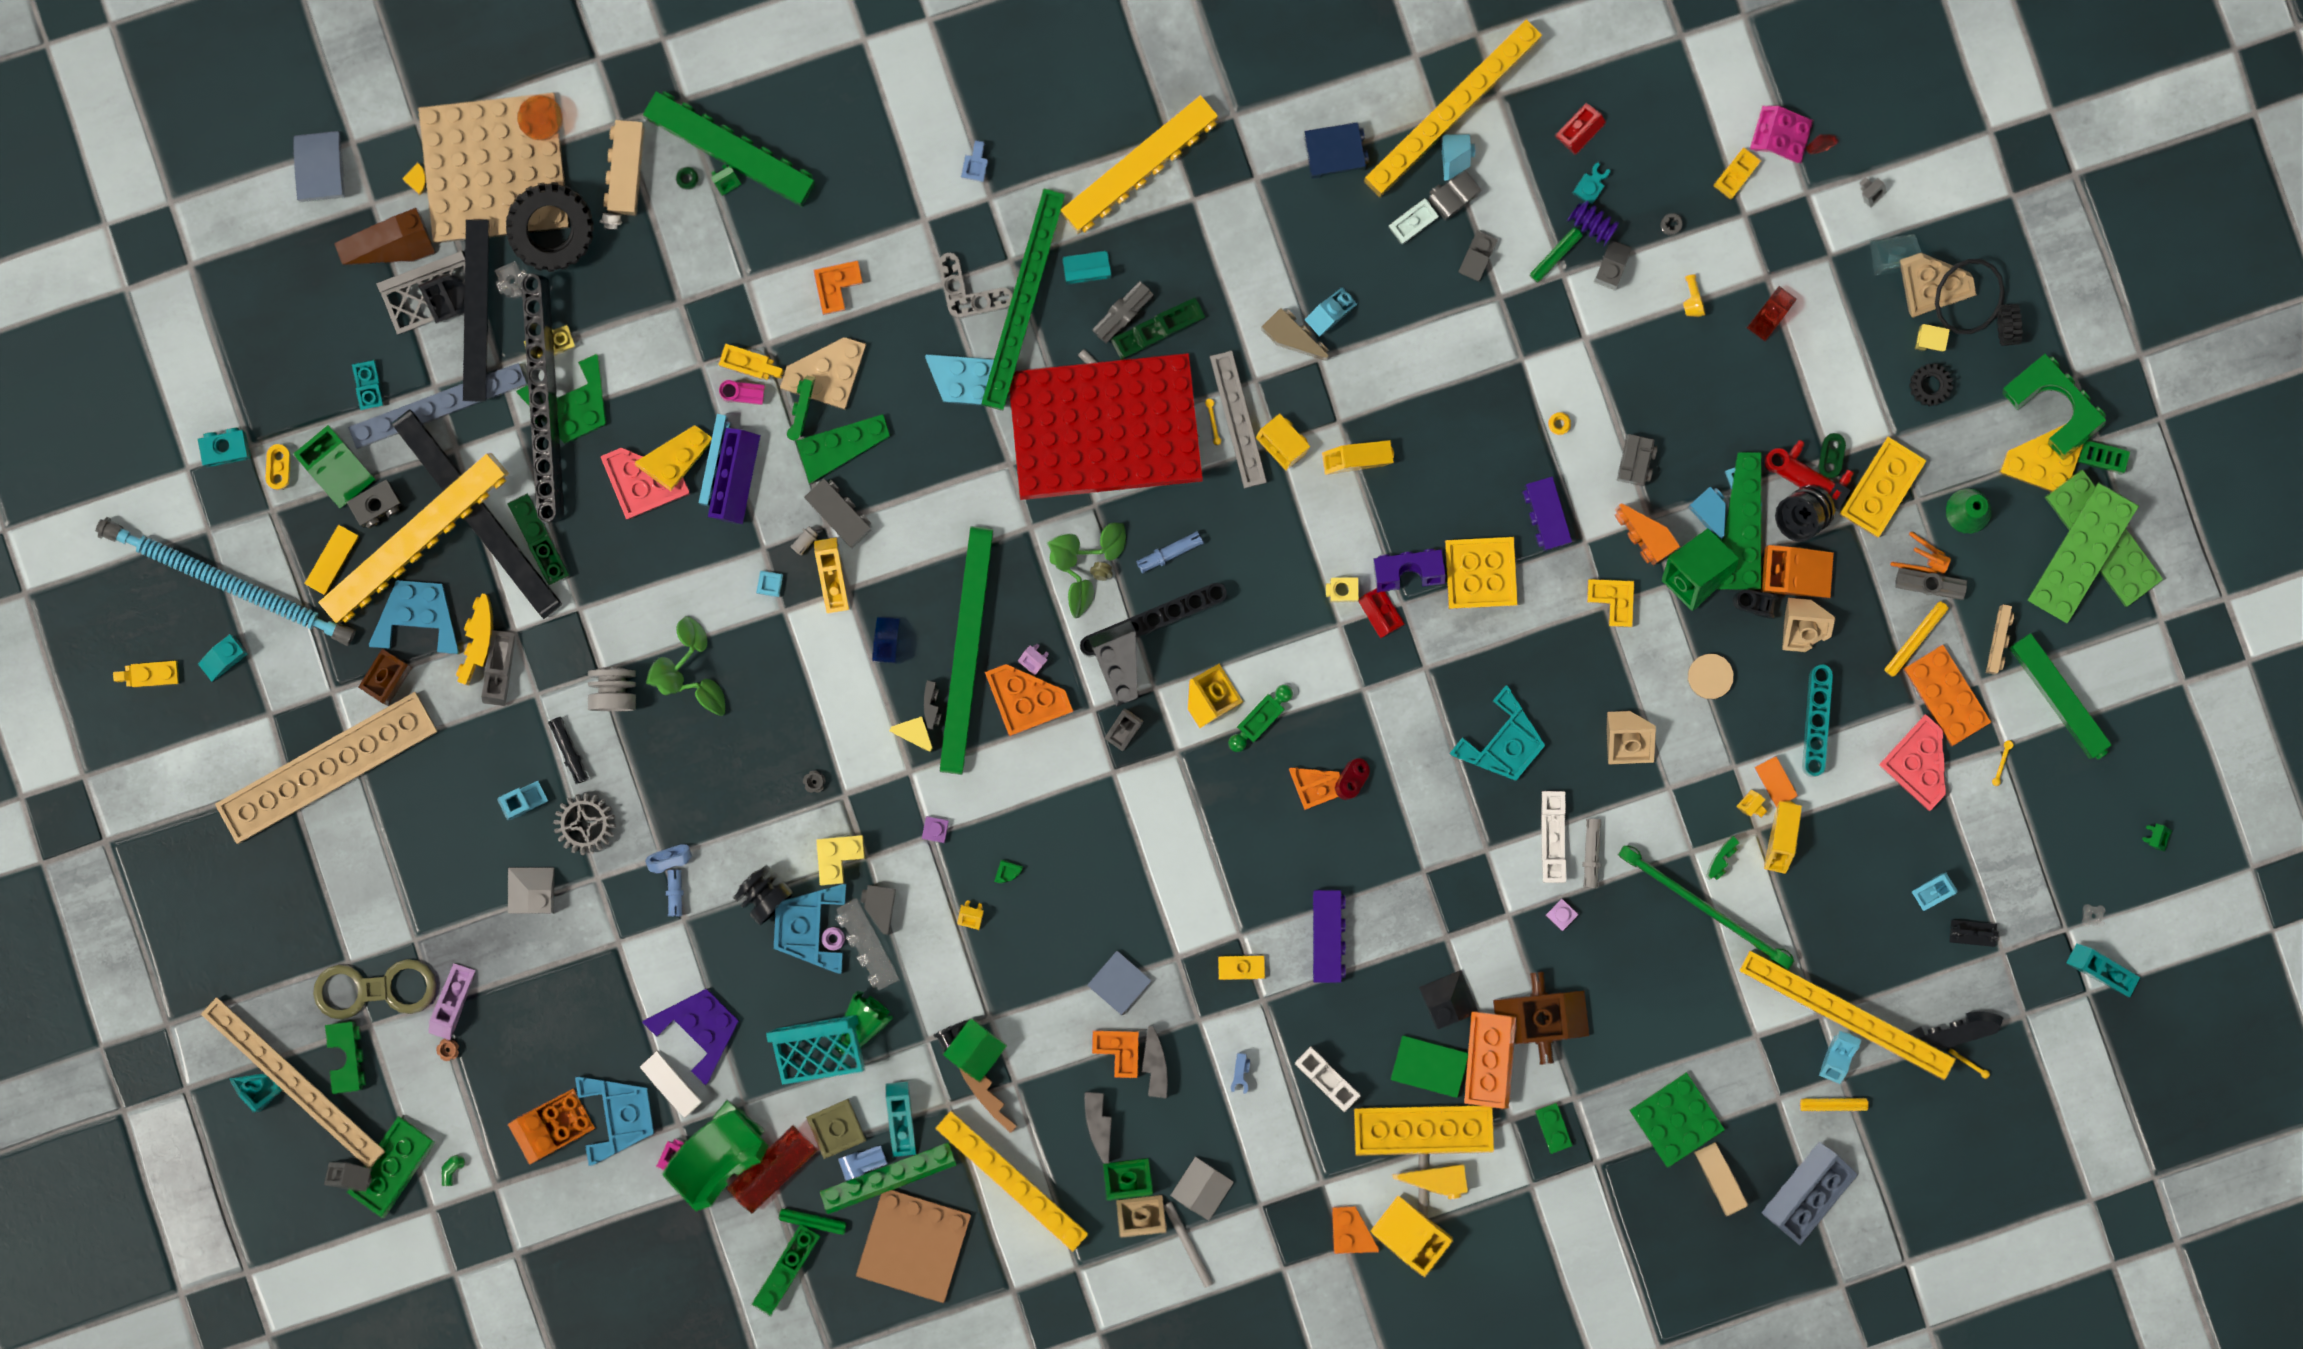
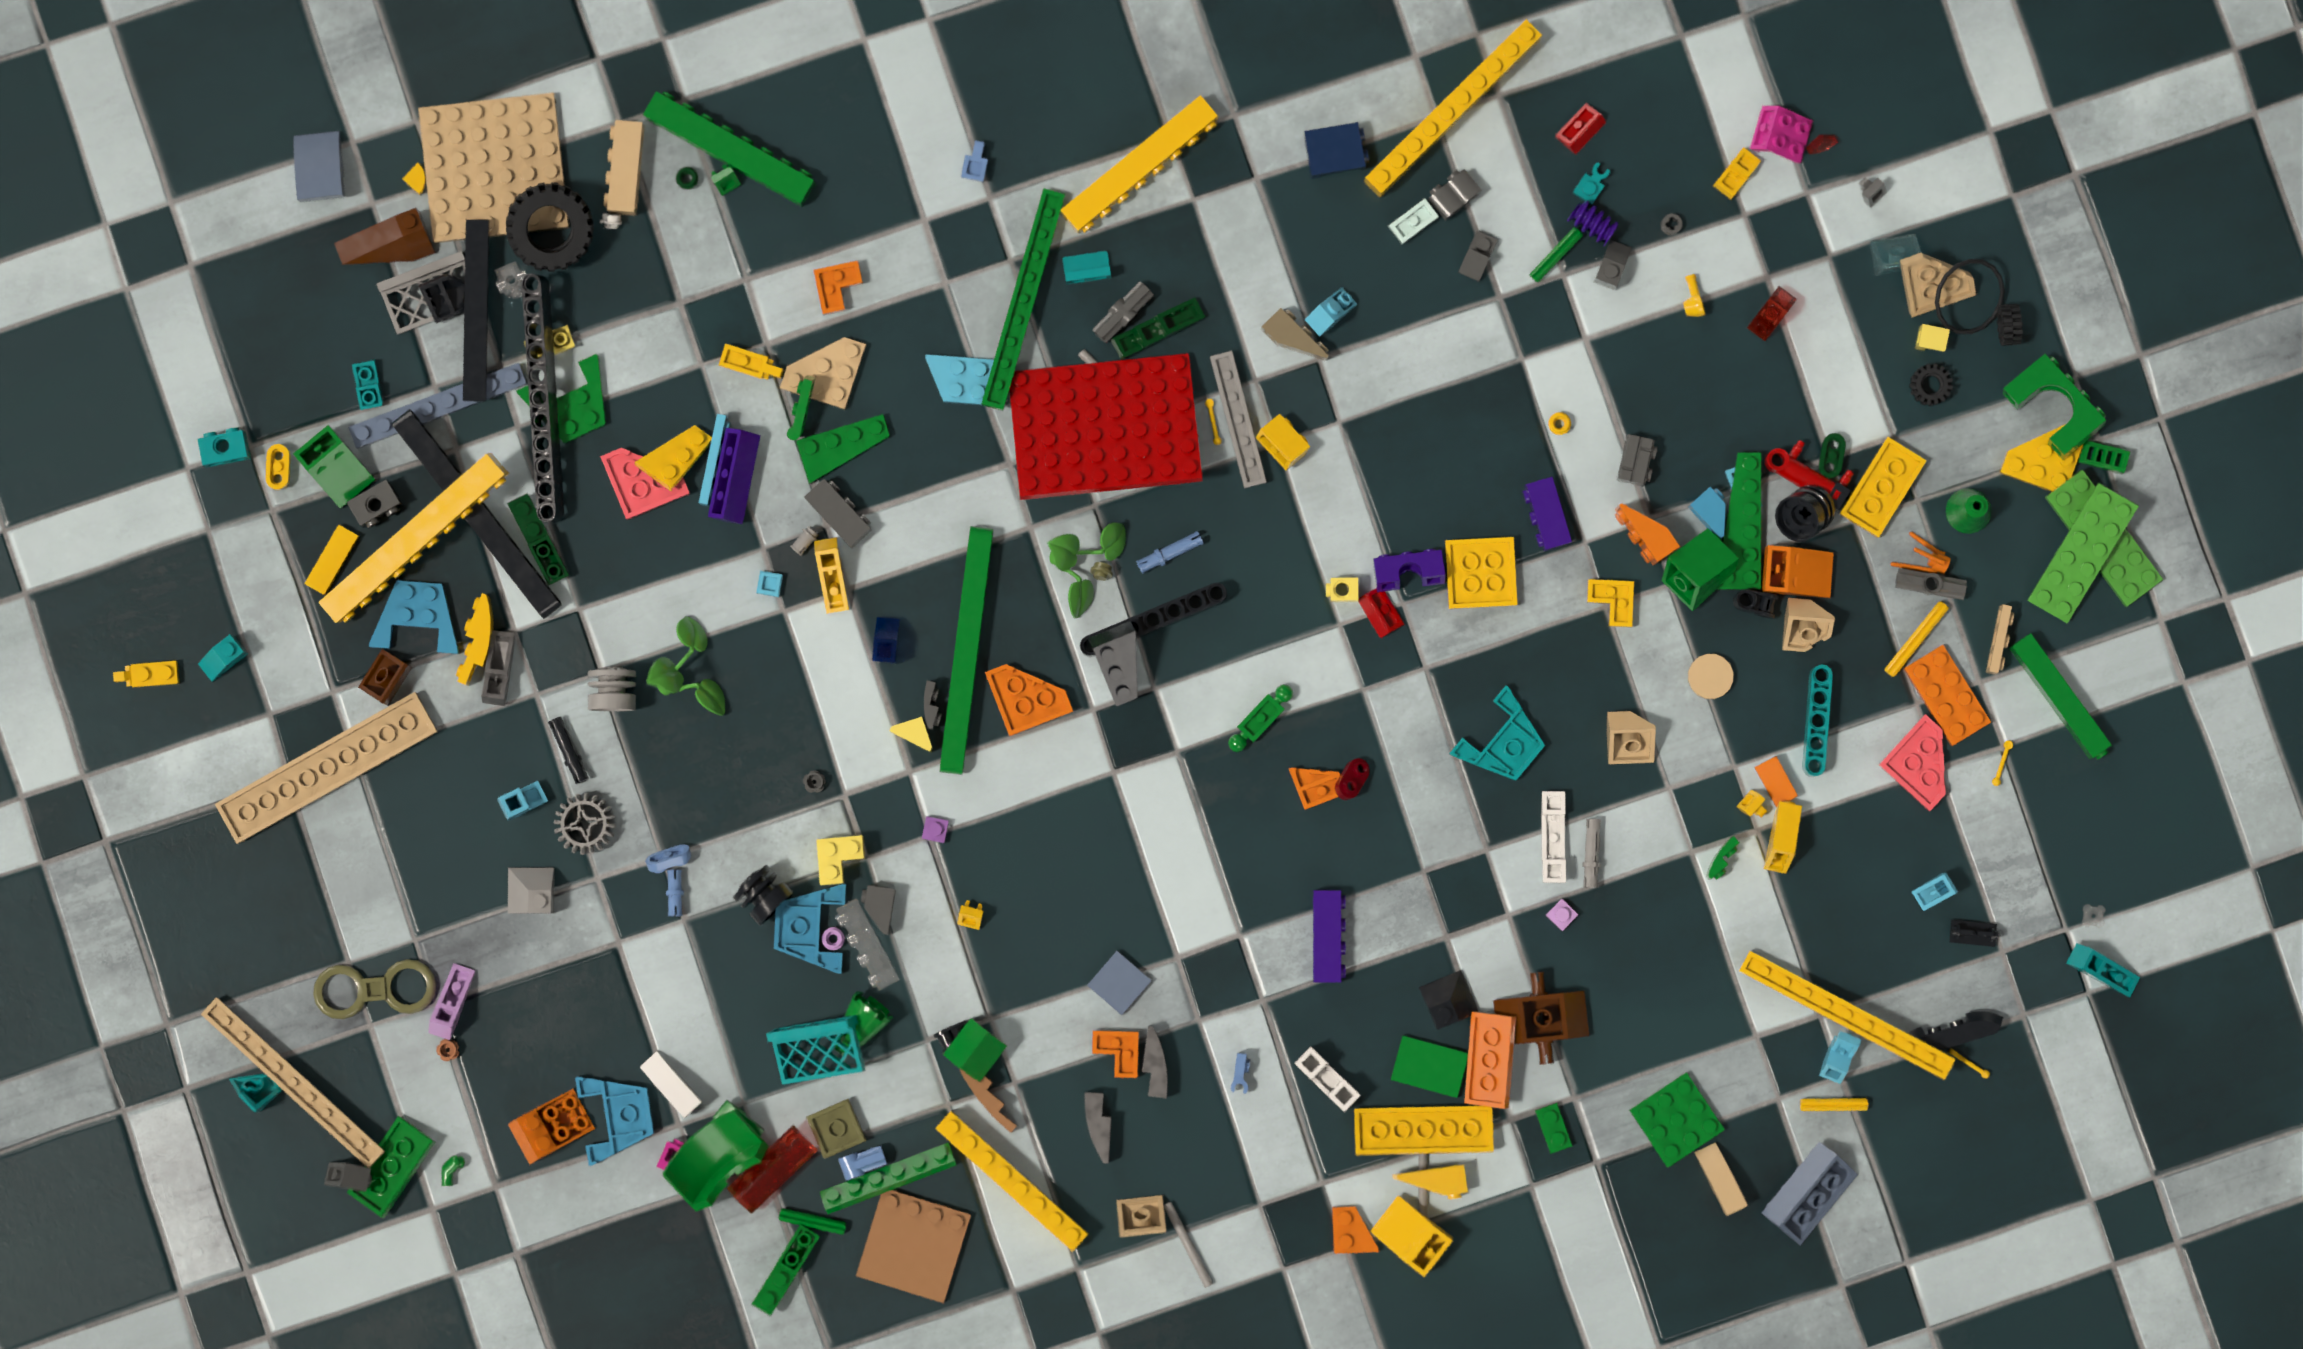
medium azure hose [95,517,356,646] -> none
green arch [325,1022,366,1094] -> none
clear orange tile [517,95,563,141] -> none
dark purple wing [642,989,739,1085] -> none
dark pink piece [719,380,765,405] -> none
teal slope [885,1081,916,1157] -> none
light grey beam [939,253,1012,319] -> none
green tile [994,860,1023,883] -> none
lavender tile [1018,644,1049,675] -> none
green slope [1103,1158,1153,1200] -> none
flat silver slope [1104,708,1143,752] -> none
light grey slope [1170,1157,1234,1220] -> none
yellow slope [1188,664,1243,728] -> none
yellow plate [1218,956,1265,980] -> none
yellow slope [1322,440,1394,475] -> none
medium azure slope [1442,135,1475,180] -> none
green piece [1617,845,1795,971] -> none
green tile [2142,824,2172,852] -> none

